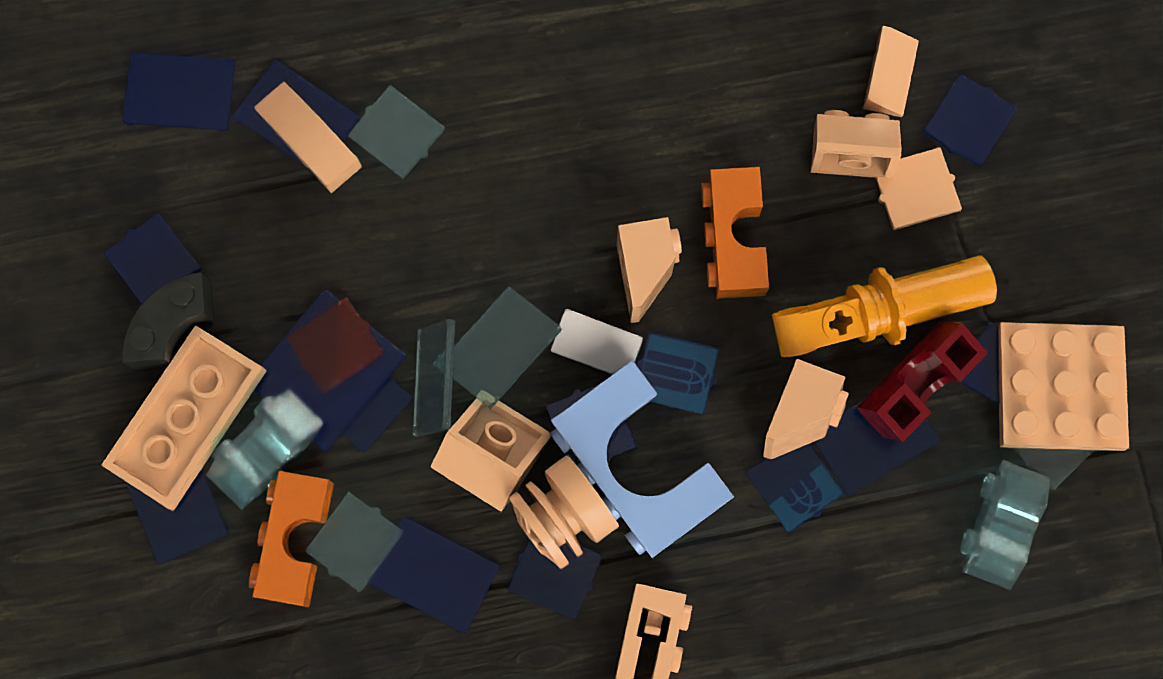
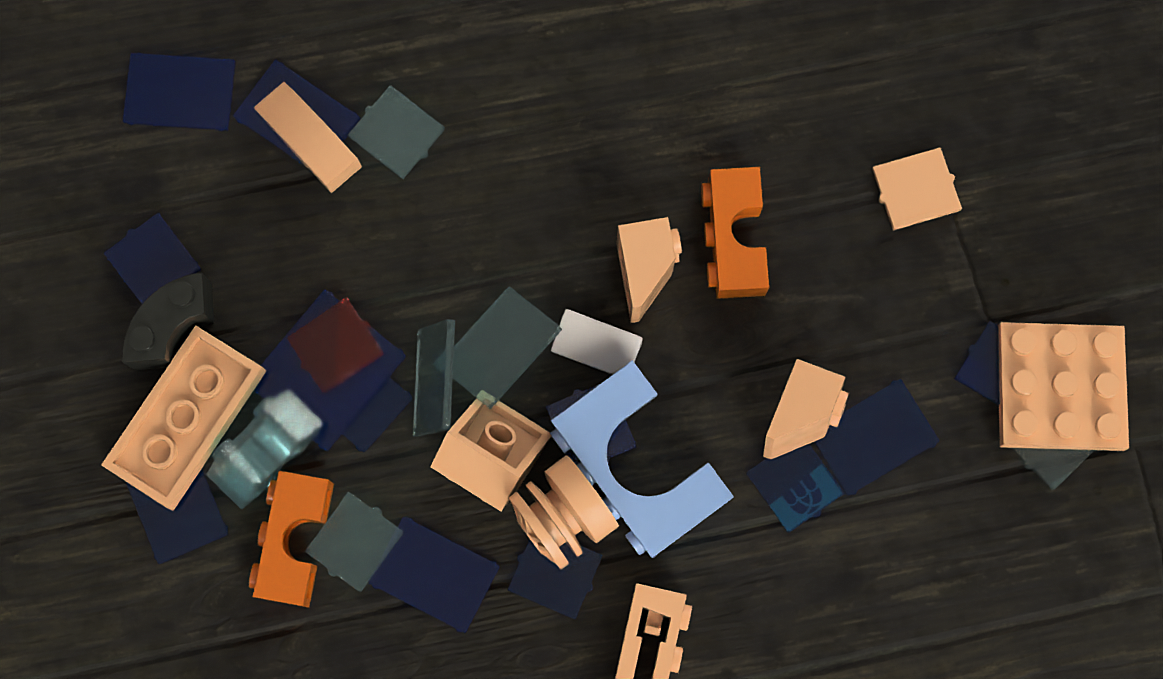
piece [637,332,719,415] -> none
light orange piece [772,256,997,357] -> none
light nougat slope [811,110,902,178] -> none
dark red arch [856,321,988,442] -> none
light nougat slope [863,26,919,117] -> none
clear blue piece [923,74,1017,167] -> none
clear light blue brick [960,460,1051,590] -> none

